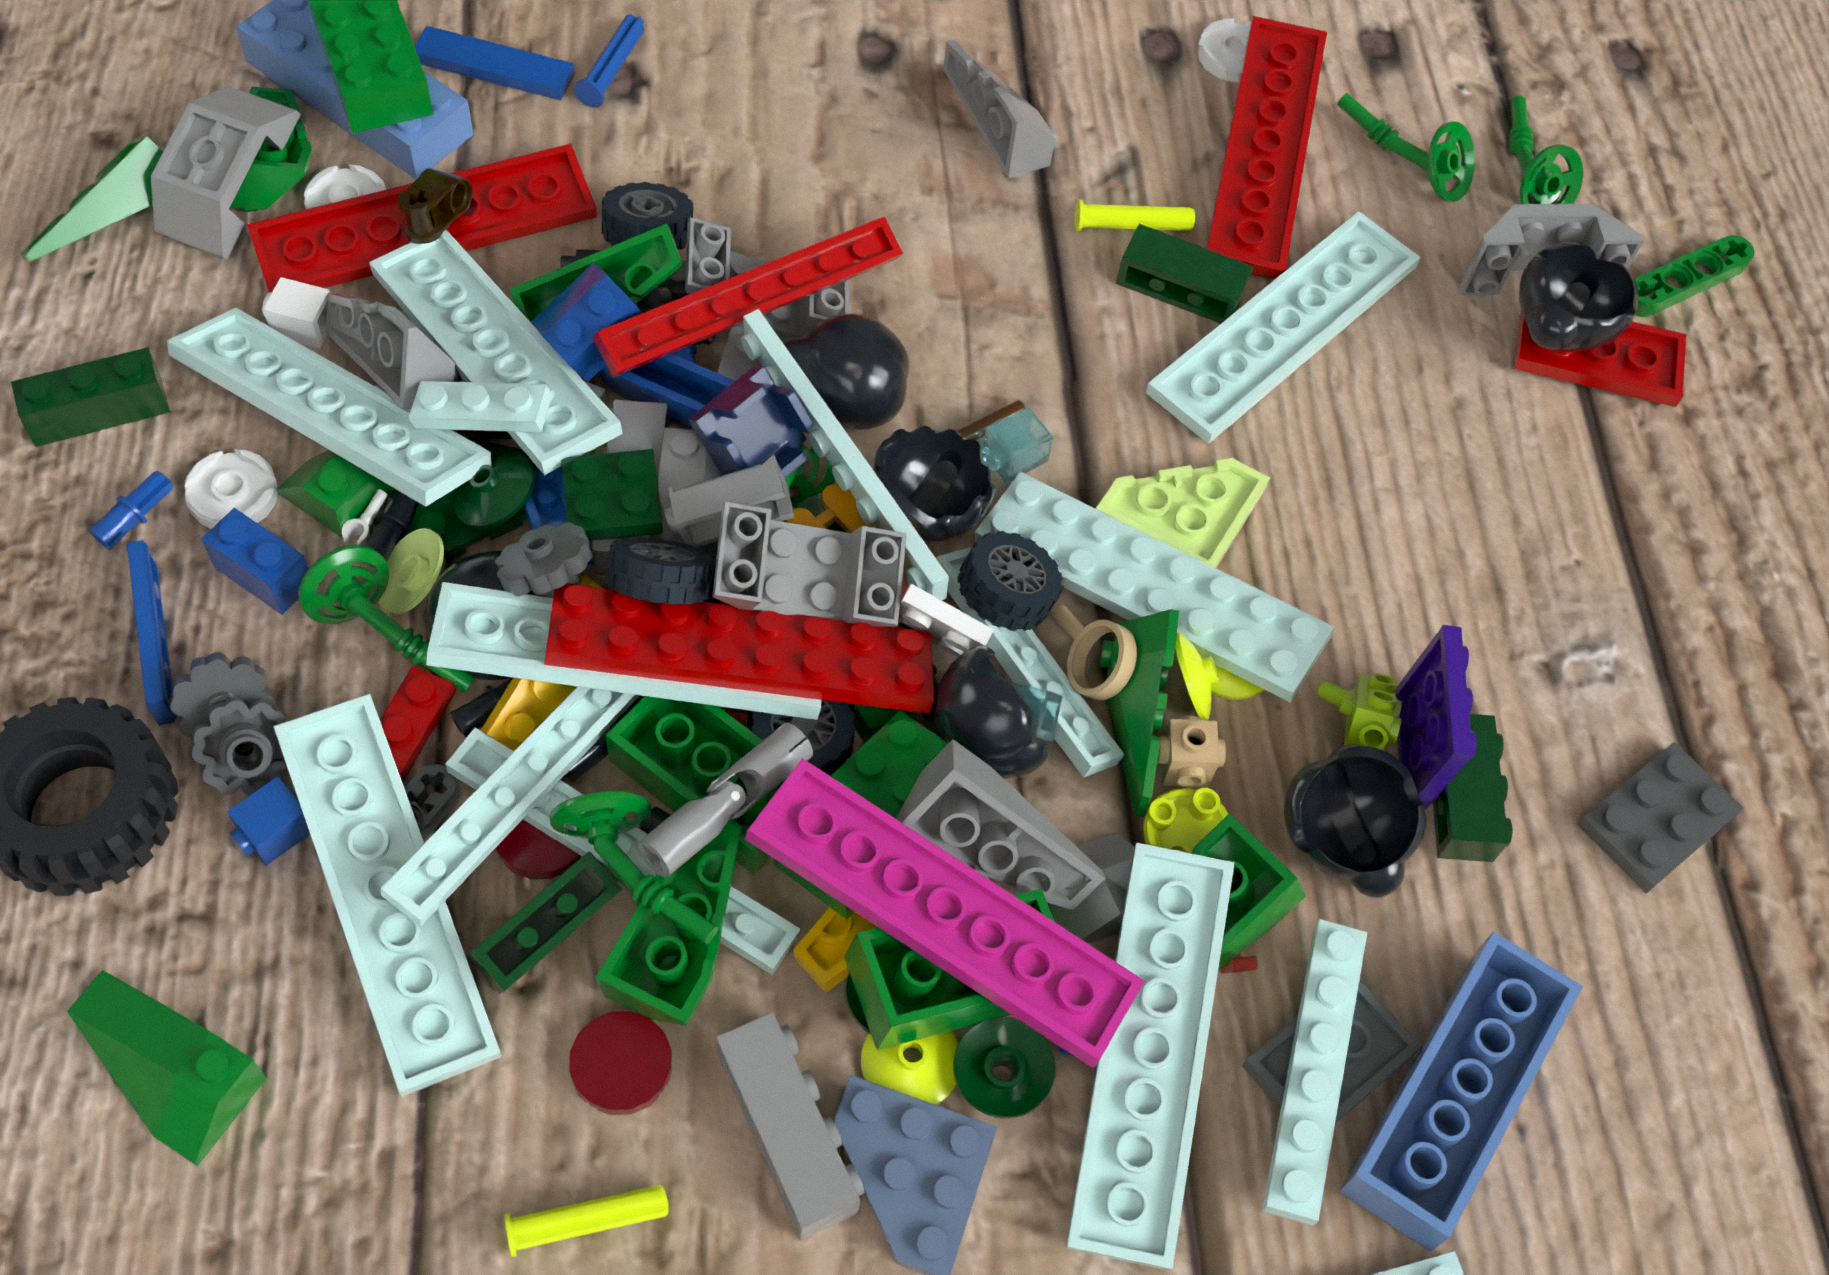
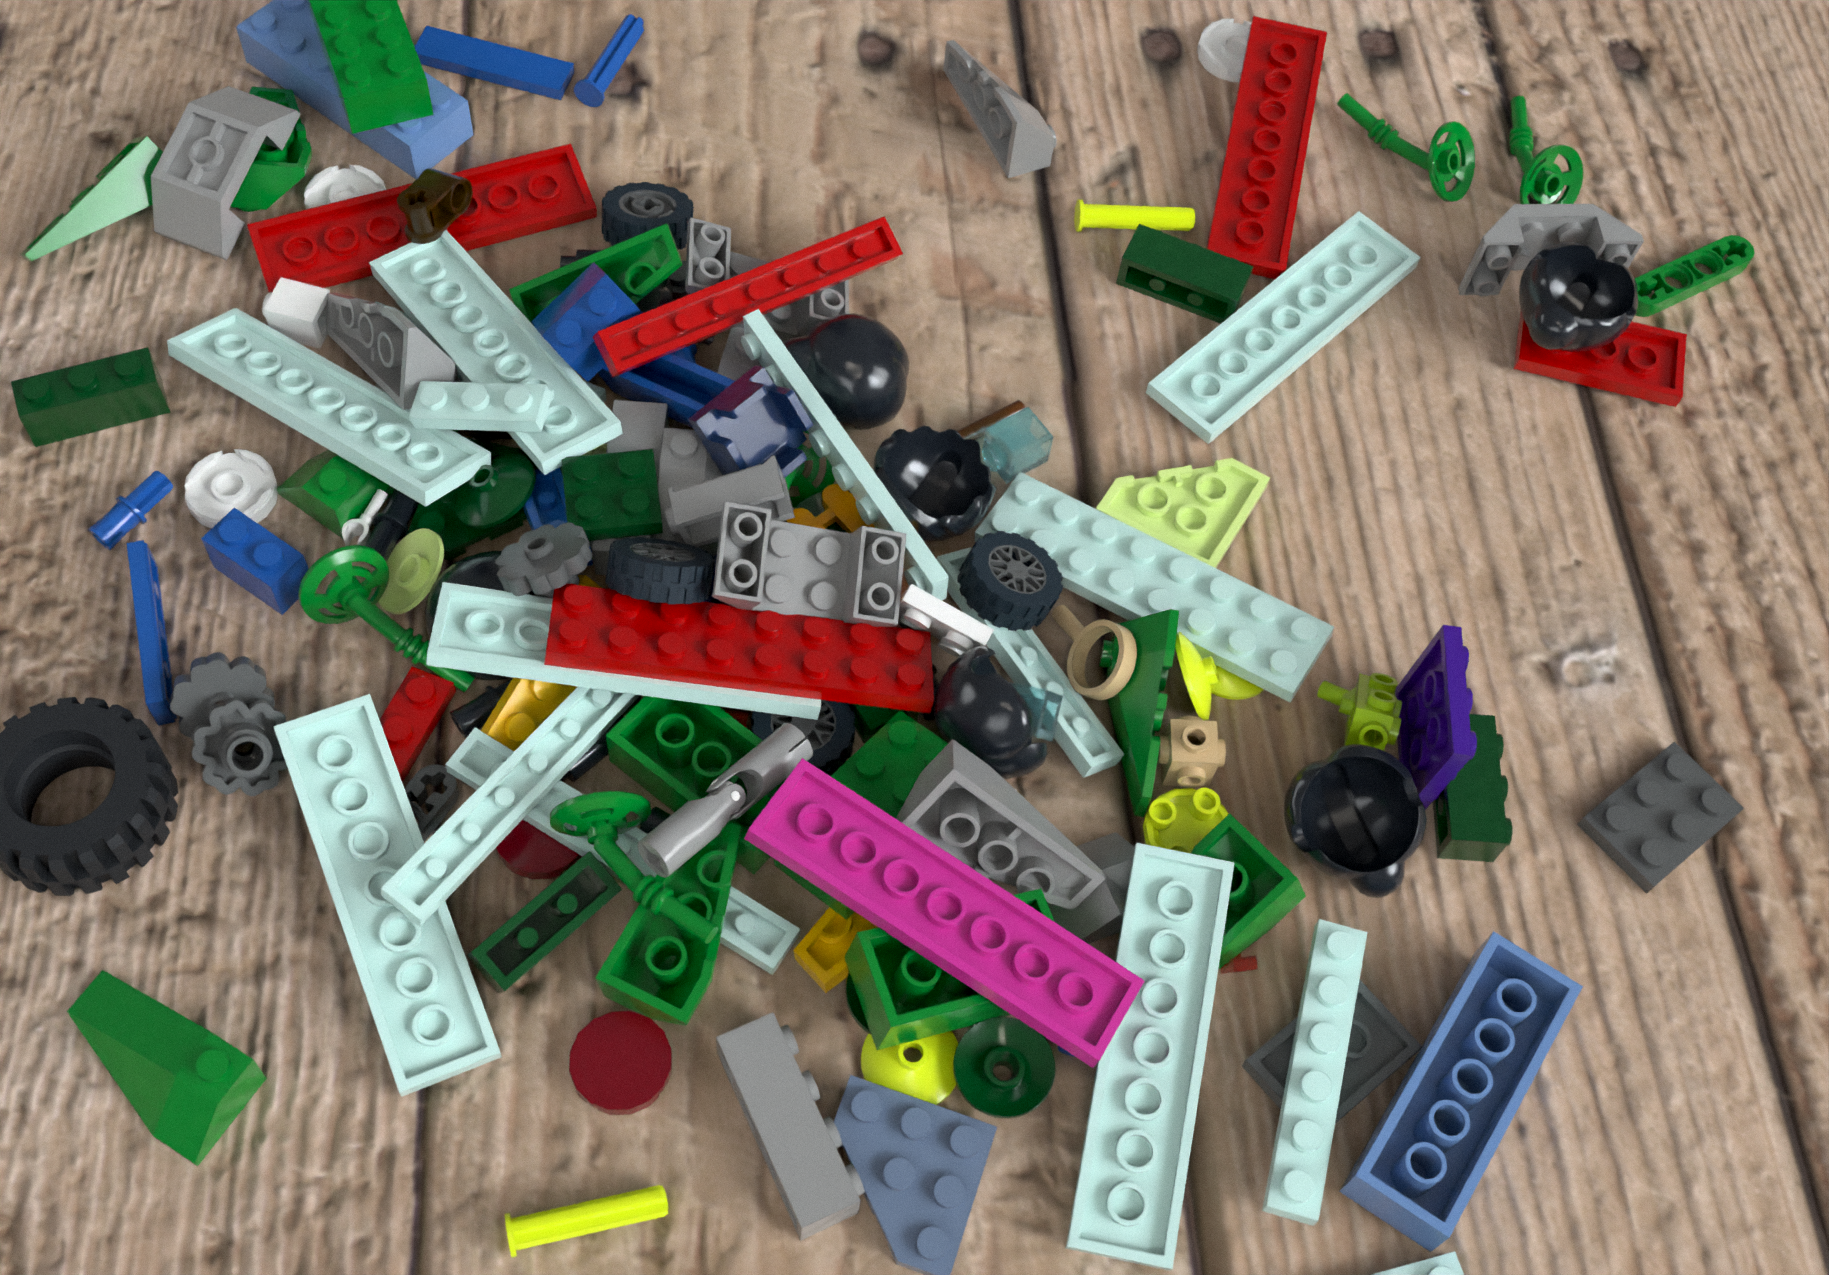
blue brick [227,777,310,866] -> none

